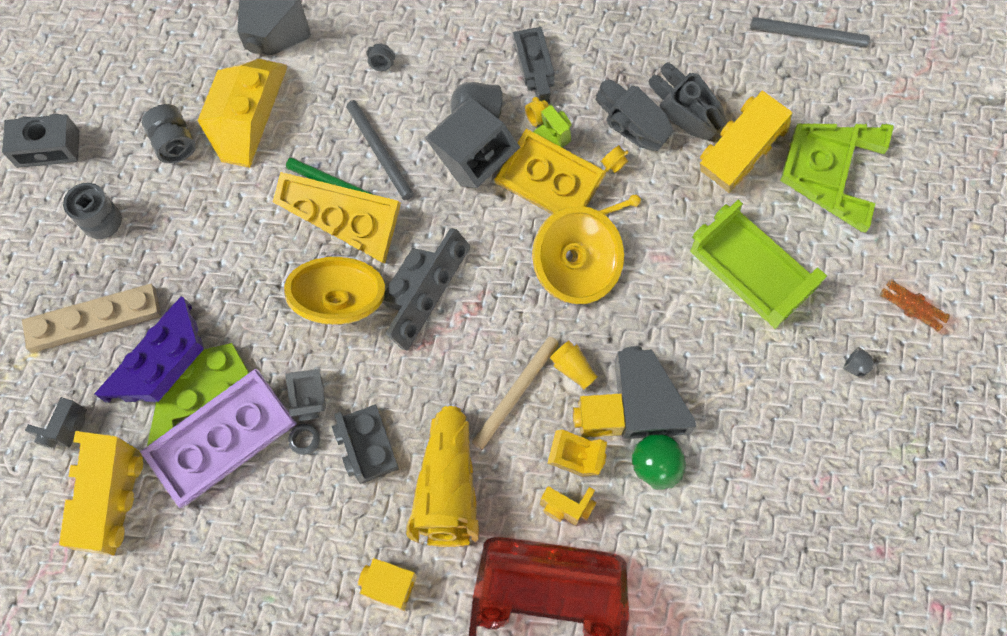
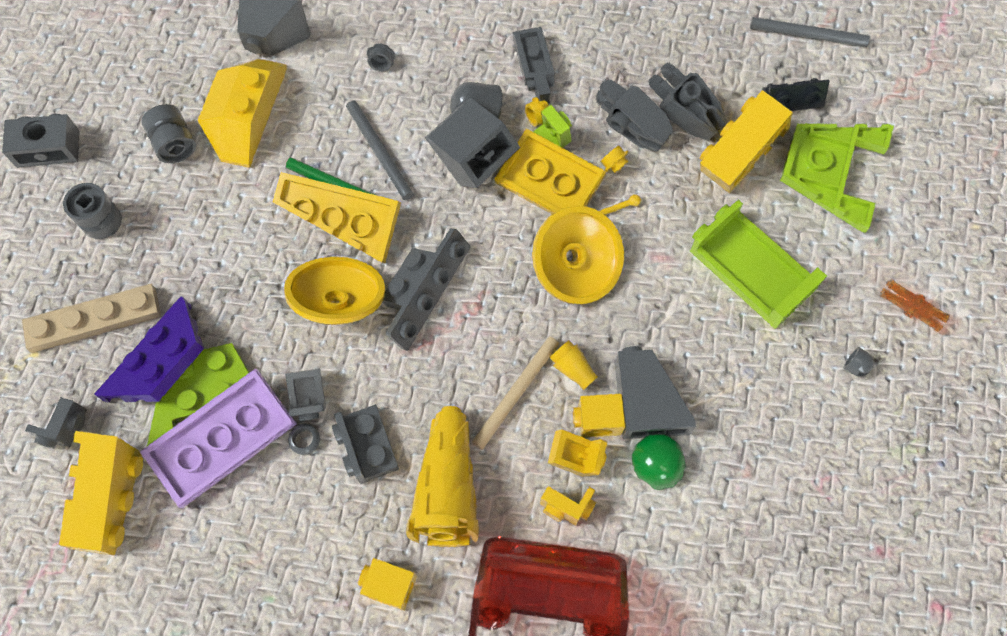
none -> black hinge [762,78,830,111]

